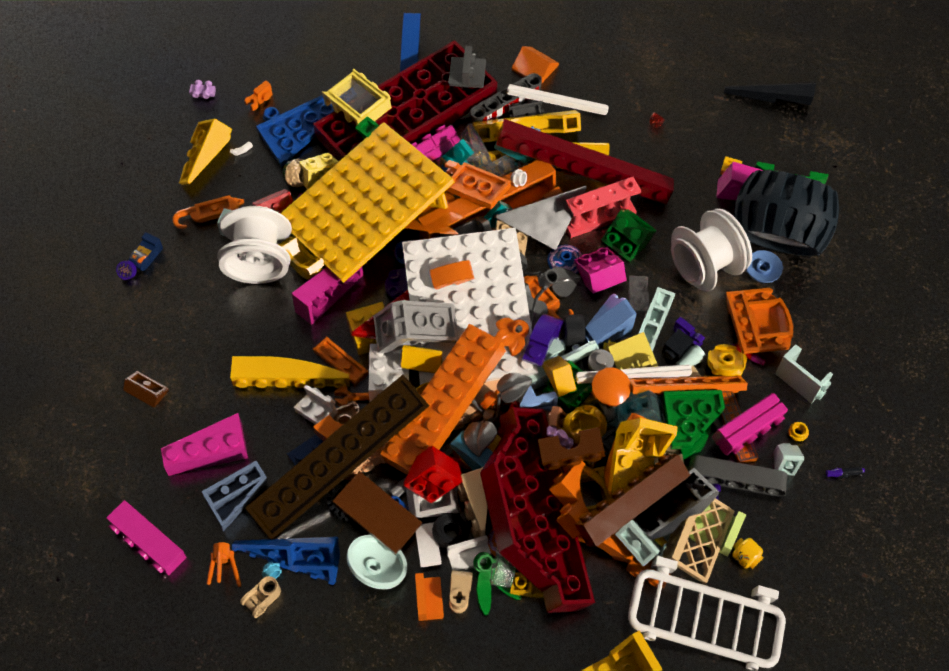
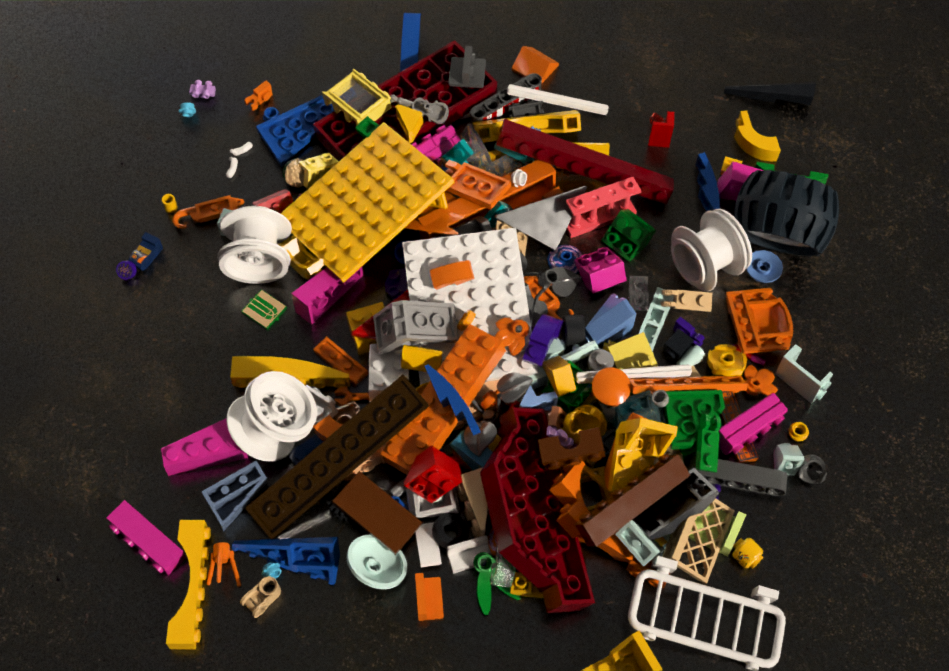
reddish brown slope [123,371,169,407] -> none
yellow wedge [179,118,232,185] -> none
tan piece [449,570,473,613] -> none
piece [826,466,865,479] -> none
none -> yellow hinge [162,194,178,214]
none -> yellow arch [166,520,211,649]
none -> medium azure plate [179,103,196,117]
none -> white piece [226,157,238,178]
none -> white wheel [227,371,317,461]
none -> piece [241,289,287,330]
none -> light grey piece [390,94,449,124]
none -> yellow slope [396,105,423,143]
none -> blue slope [425,364,481,436]
none -> light orange tile [457,310,476,331]
none -> red panel [648,111,674,148]
none -> light grey hinge [652,390,669,407]
none -> tan hinge [661,290,712,312]
none -> blue slope [695,152,720,212]
none -> green hinge [696,413,721,473]
none -> yellow arch [734,111,781,161]
none -> orange plate [744,365,778,396]
none -> dark grey piece [798,455,827,484]

